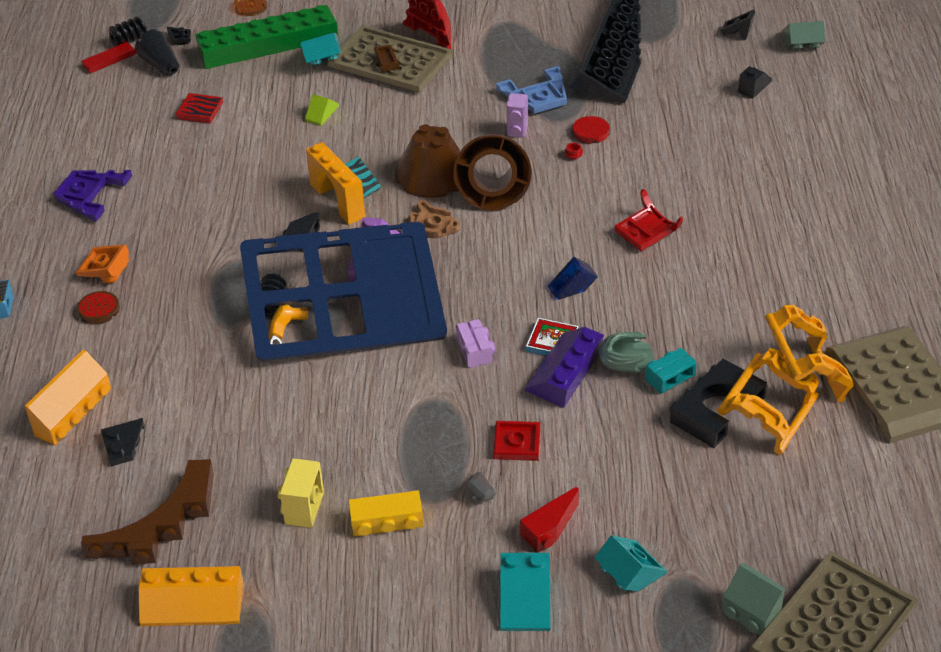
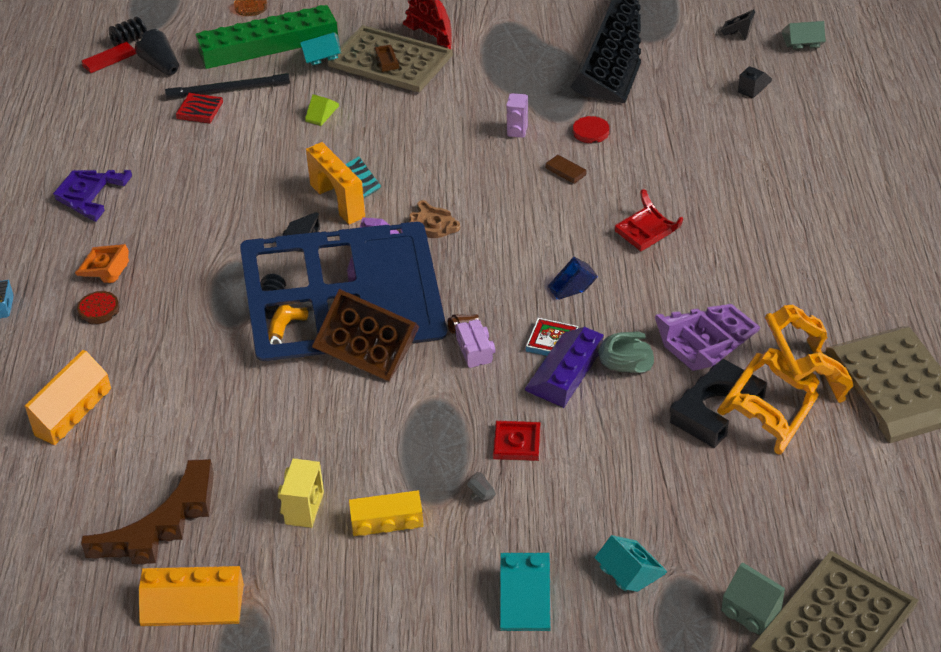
black wing [101,418,145,467] -> none
black piece [166,27,191,44] -> none
reddish brown cone [395,124,461,198] -> none
reddish brown cone [454,134,532,211] -> none
medium blue wing [496,66,567,114] -> none
red slope [520,486,579,553] -> none
red plate [564,142,583,159] -> none
teal brick [645,348,697,394] -> none
none -> black piece [165,73,290,99]
none -> reddish brown slope [312,289,419,382]
none -> reddish brown cone [447,314,480,334]
none -> reddish brown tile [545,155,587,184]
none -> medium lavender wedge [655,304,760,371]

